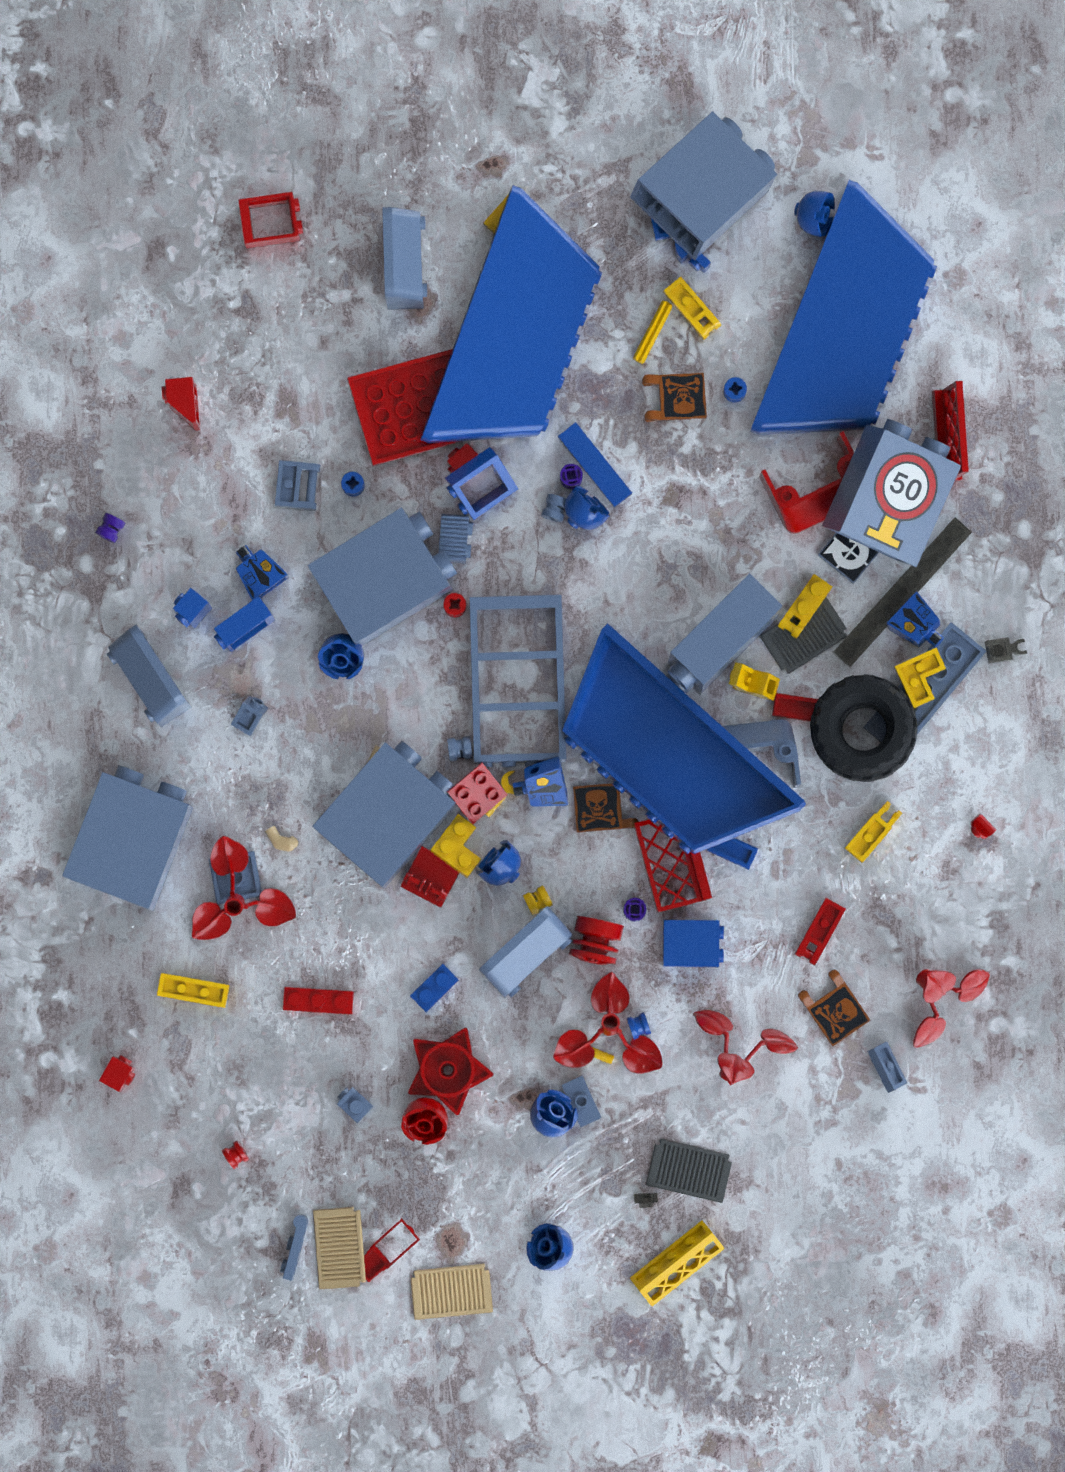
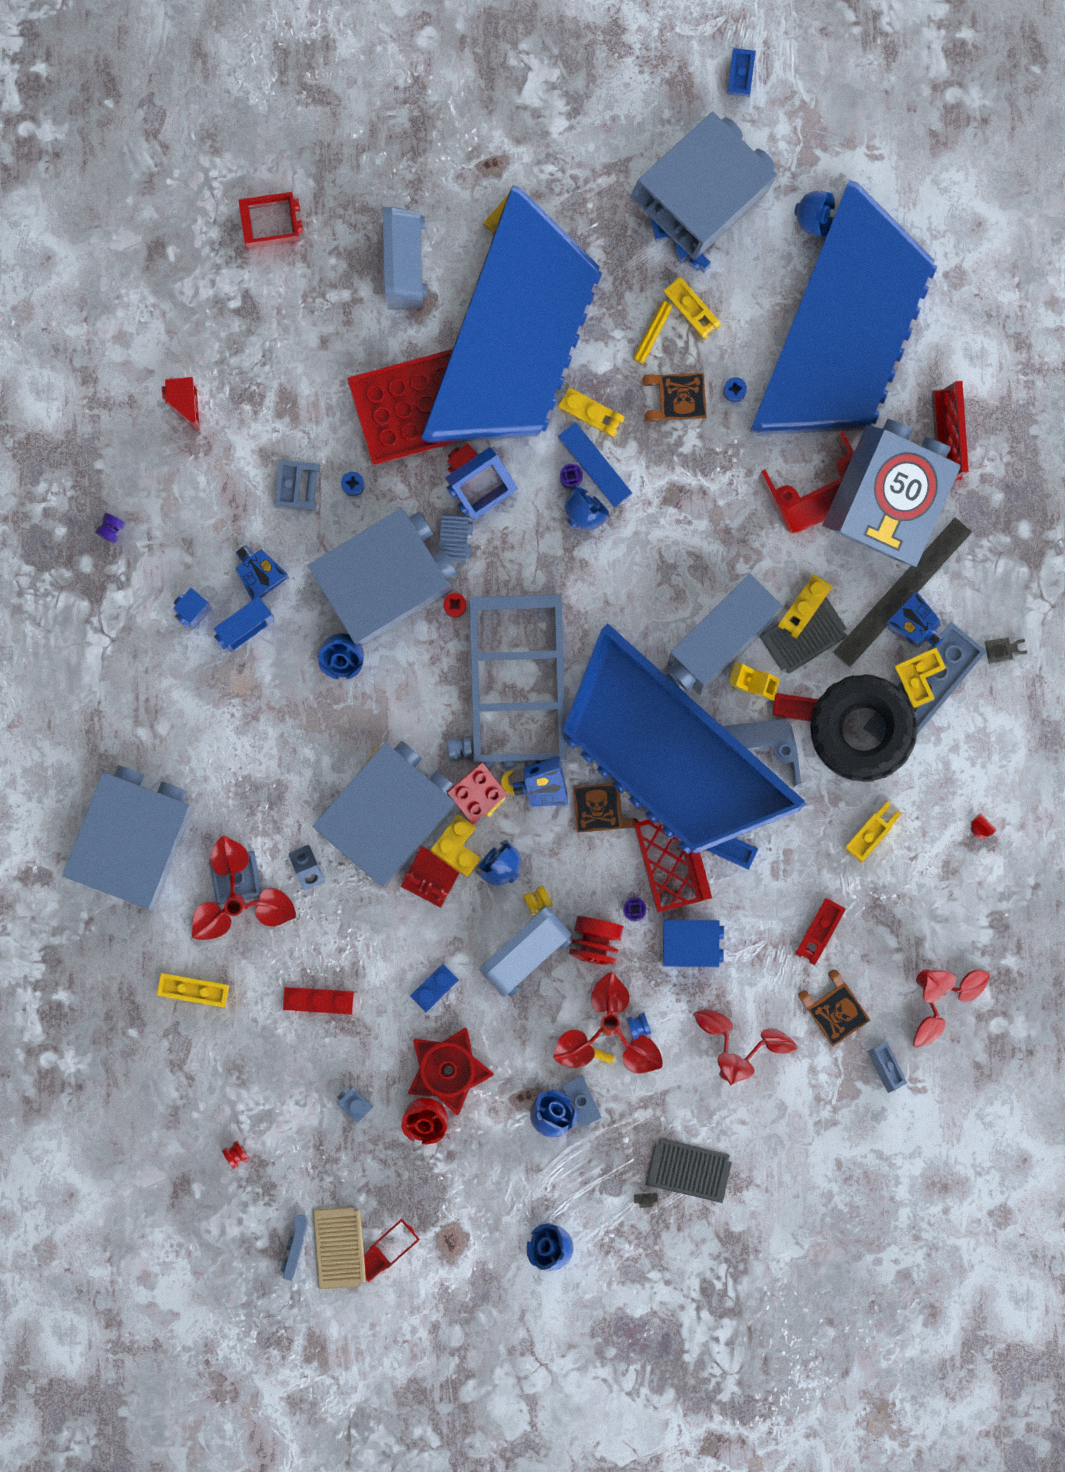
red brick [99,1055,136,1092] -> none
sand blue windscreen [106,624,192,727] -> none
sand blue bracket [231,696,269,736] -> none
tan arm [265,826,298,852] -> none
tan window [410,1264,493,1320] -> none
sand blue wheel [541,494,566,523] -> none
yellow fence [630,1220,725,1306] -> none
tile [818,533,879,584] -> none
none -> sand blue bracket [289,845,325,890]
none -> yellow plate [558,387,625,438]
none -> blue plate [727,48,756,97]

